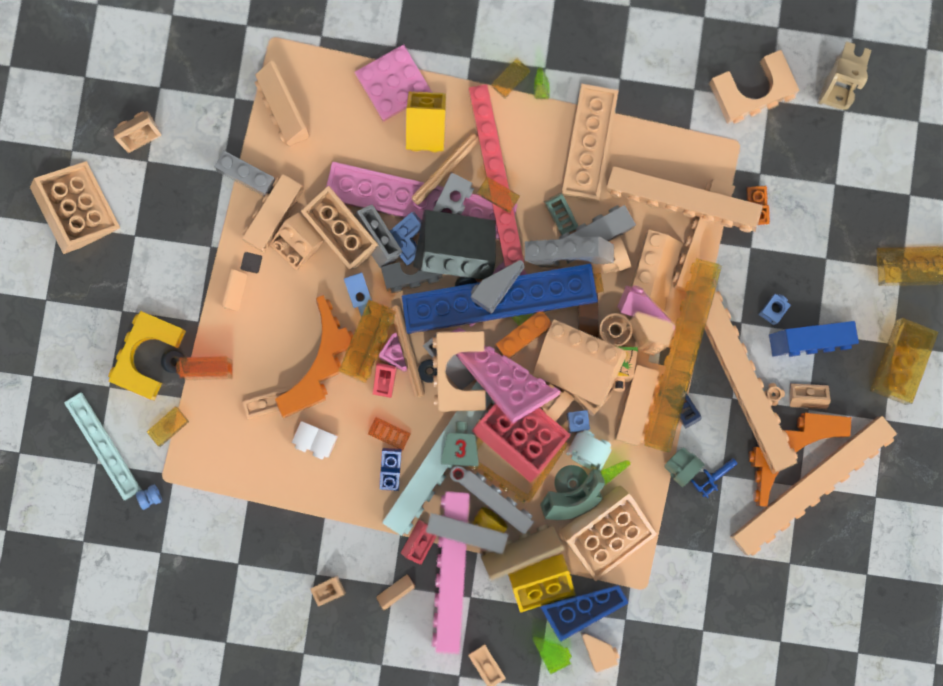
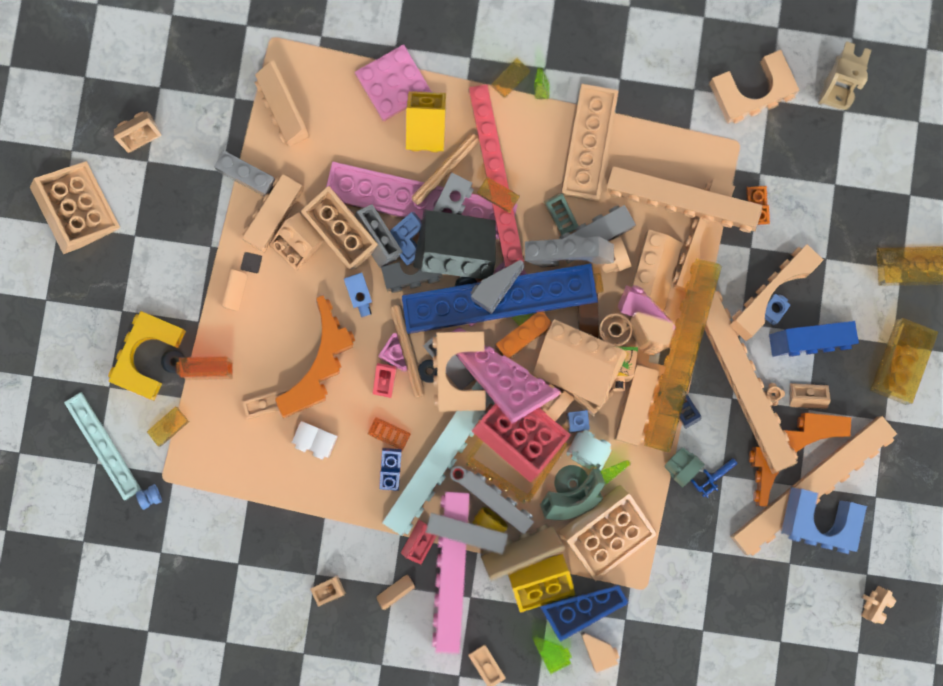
clear yellow slope [338,300,396,383] -> none
sand green torso [441,422,479,466] -> none
none -> light nougat arch [729,244,823,341]
none -> medium blue arch [781,487,867,554]
none -> light nougat hips [861,586,896,624]

